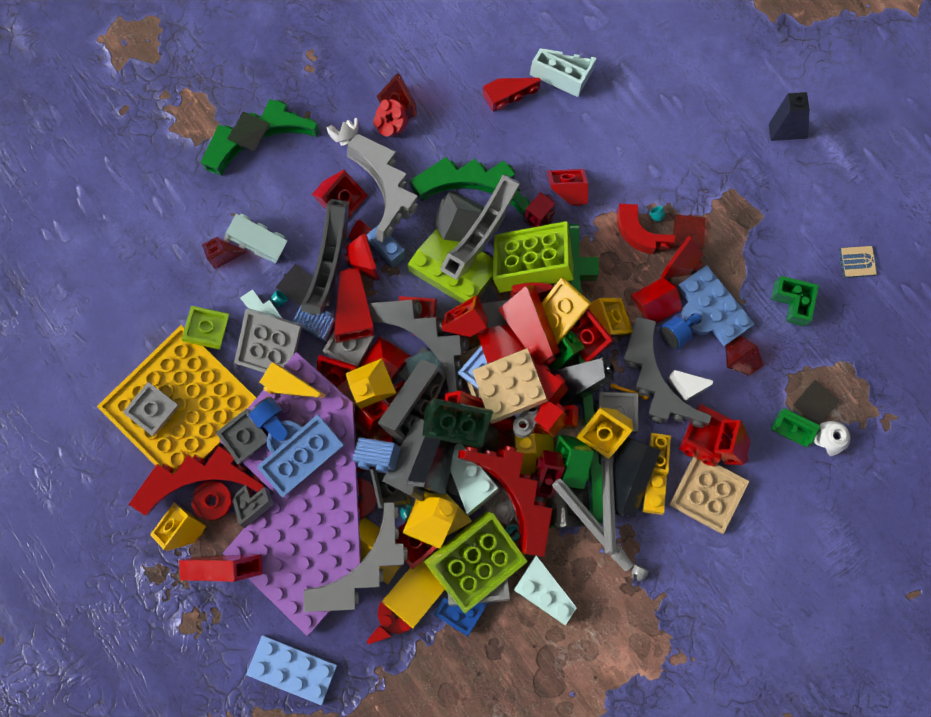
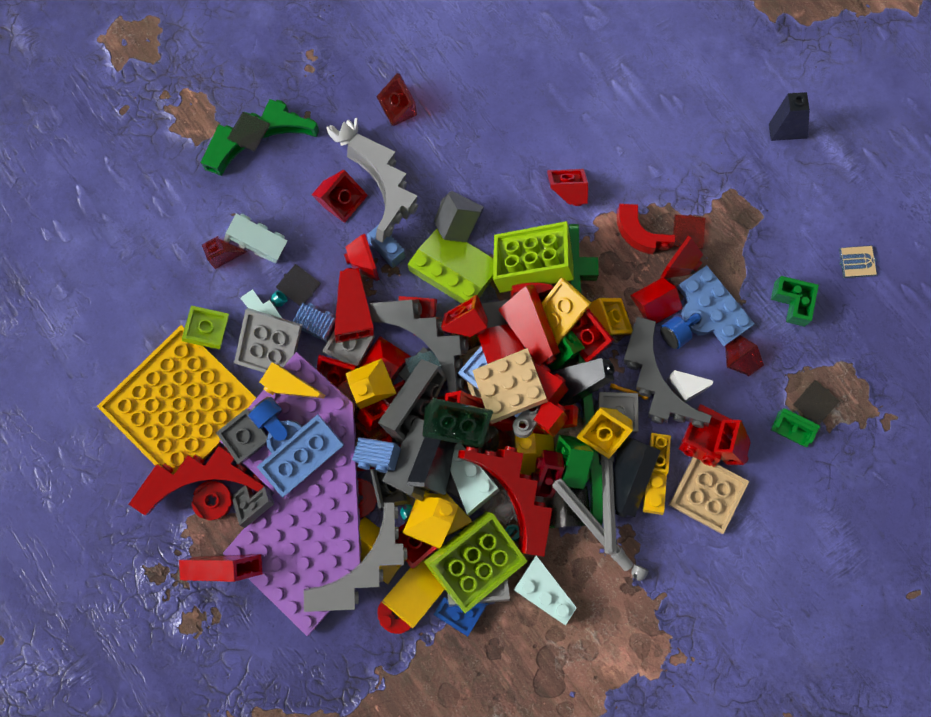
light grey plate [123,382,180,437] -> none
yellow slope [150,502,206,551] -> none
light blue plate [246,635,338,705] -> none
dark grey arch [301,199,350,315] -> none
red slope [348,219,373,241] -> none
red slope [366,626,393,644] -> none
red plate [373,99,408,137] -> none
green arch [410,157,530,217] -> none
light grey arch [440,174,521,280] -> none
red slope [483,78,541,112] -> none
dark red brick [524,192,555,228] -> none
light aqua wedge [530,48,596,97] -> none
teal hinge [649,206,665,222] -> none
white piece [814,421,851,456] -> none

